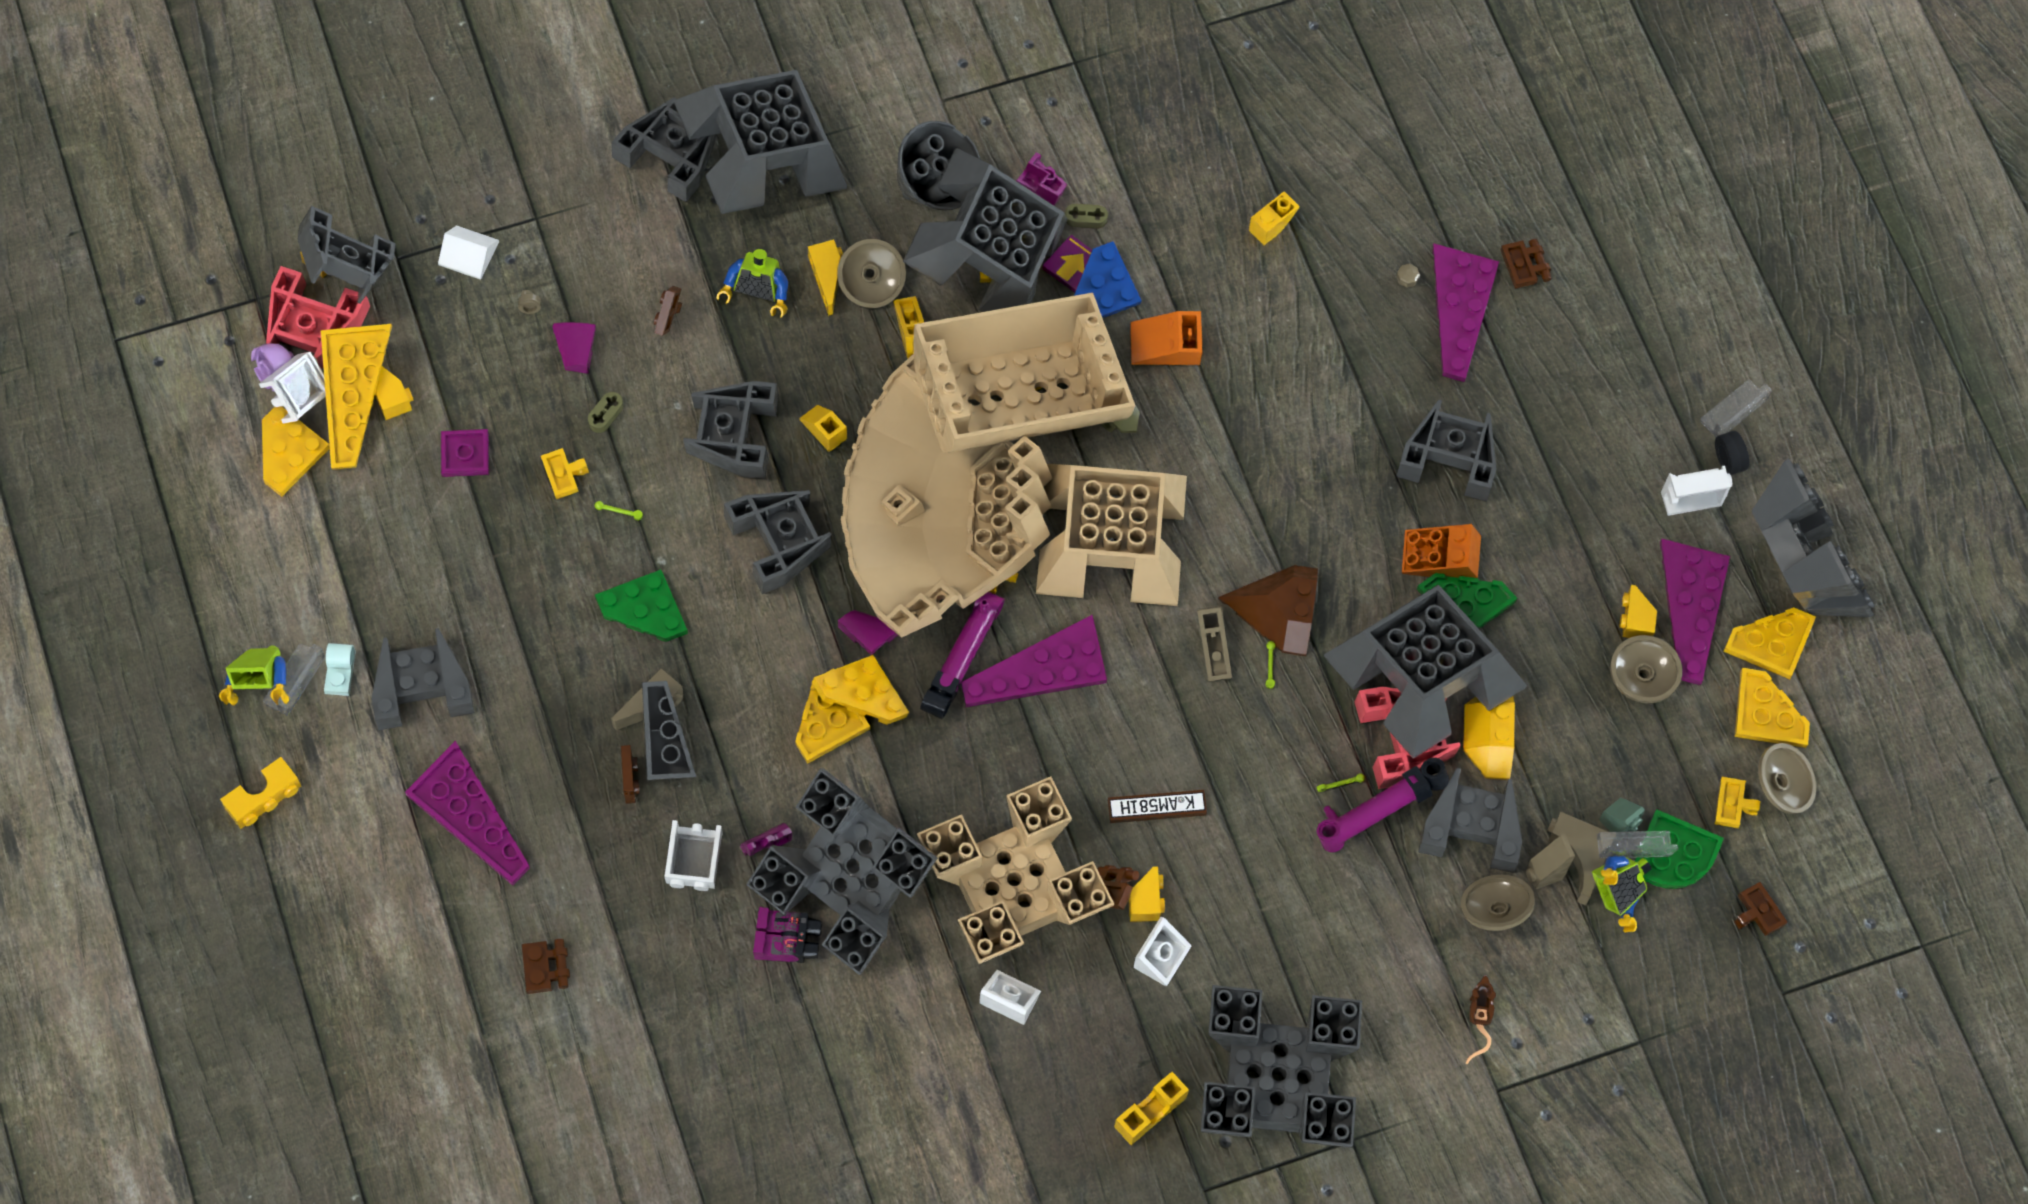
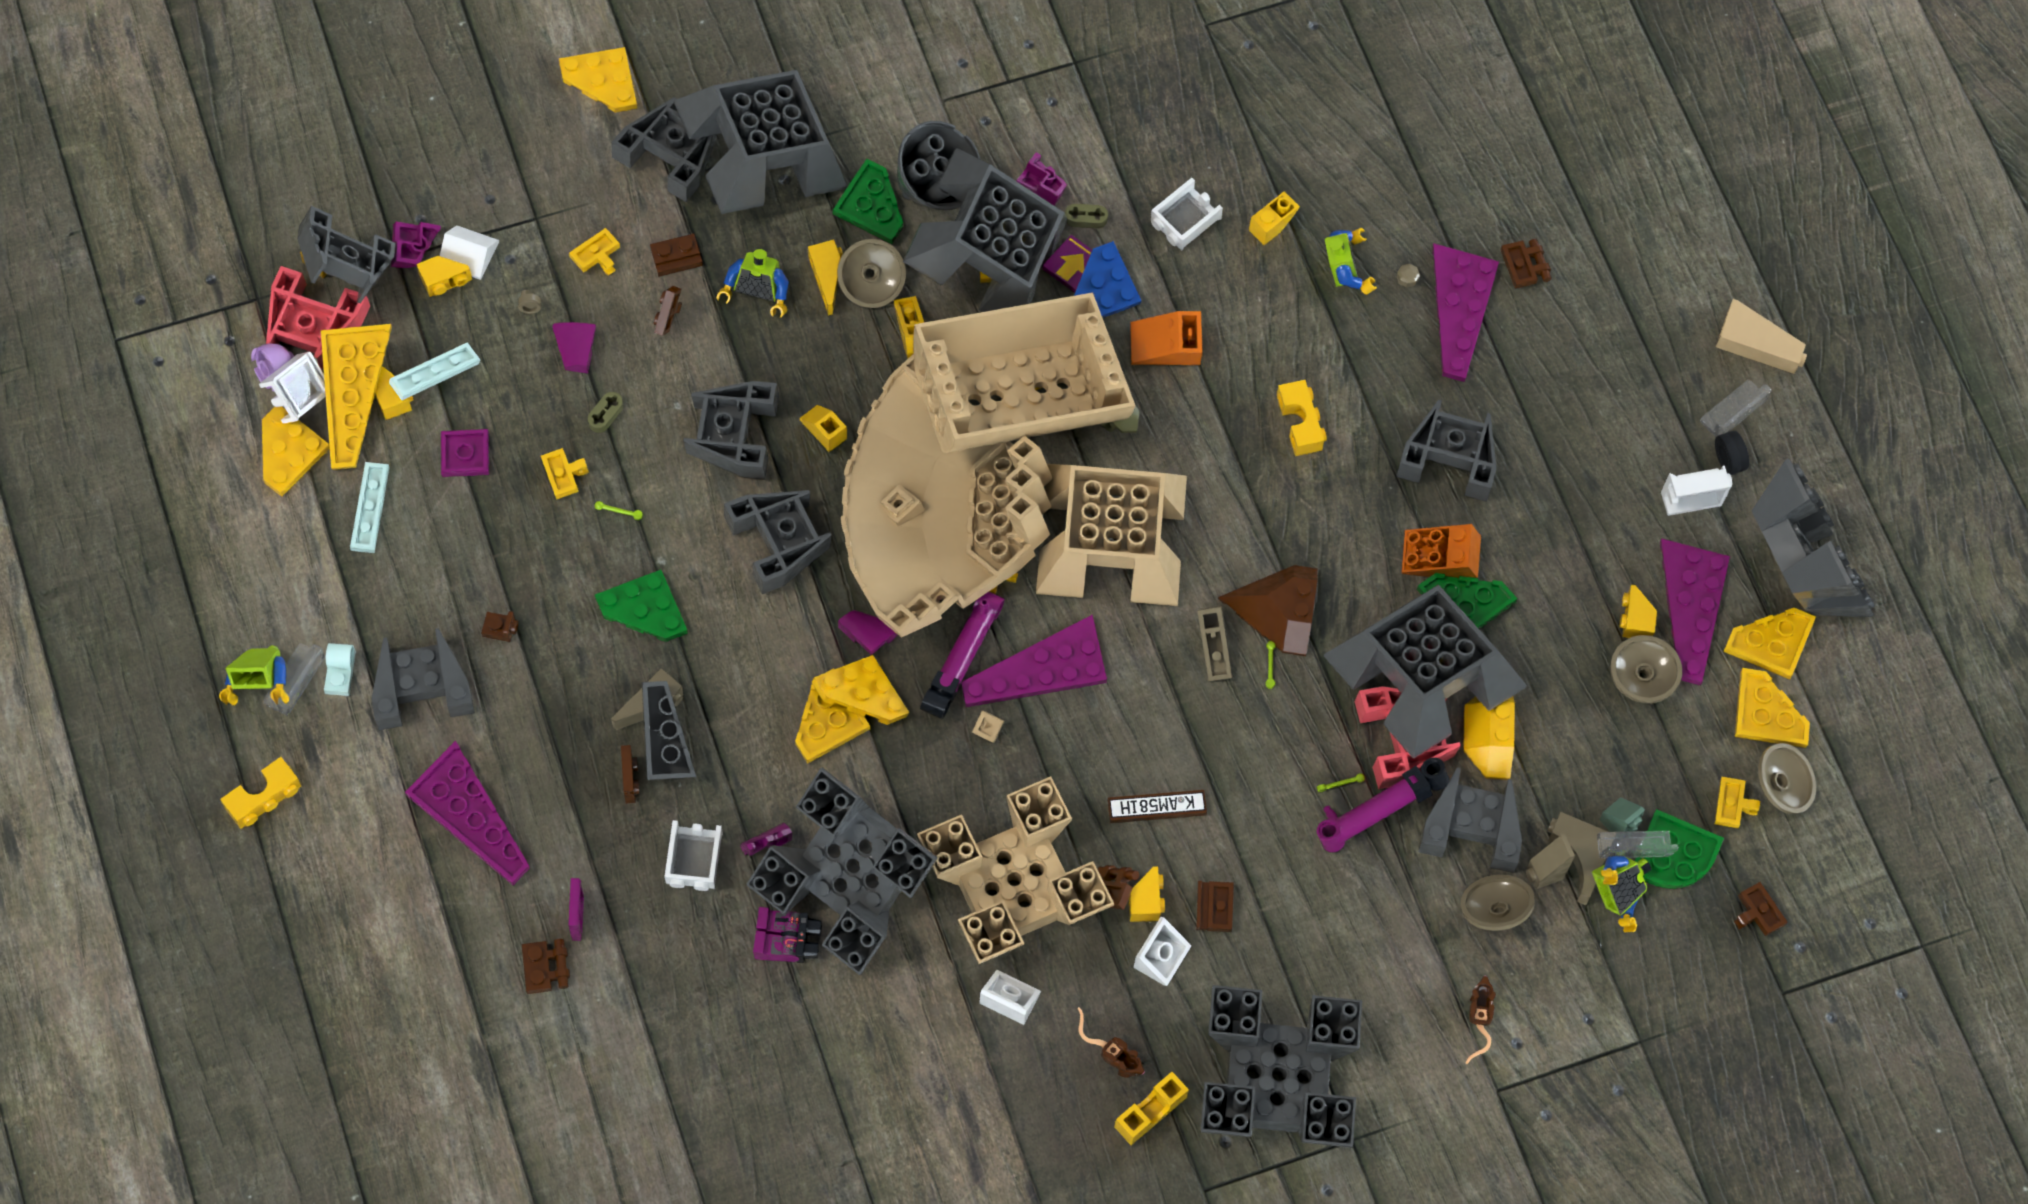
none -> light aqua tile [350,462,389,553]
none -> light aqua tile [389,342,480,400]
none -> magenta slope [391,221,441,268]
none -> yellow slope [417,256,472,297]
none -> reddish brown bracket [481,611,518,642]
none -> yellow plate [559,47,637,113]
none -> magenta tile [568,878,584,941]
none -> yellow plate [569,228,620,276]
none -> reddish brown plate [650,233,703,277]
none -> green plate [833,158,903,244]
none -> tan tile [972,710,1005,743]
none -> reddish brown animal [1078,1007,1145,1078]
none -> white window [1151,178,1223,251]
none -> reddish brown plate [1196,881,1234,932]
none -> yellow arch [1276,380,1327,456]
none -> torso [1325,228,1377,295]
none -> tan slope [1716,299,1807,374]

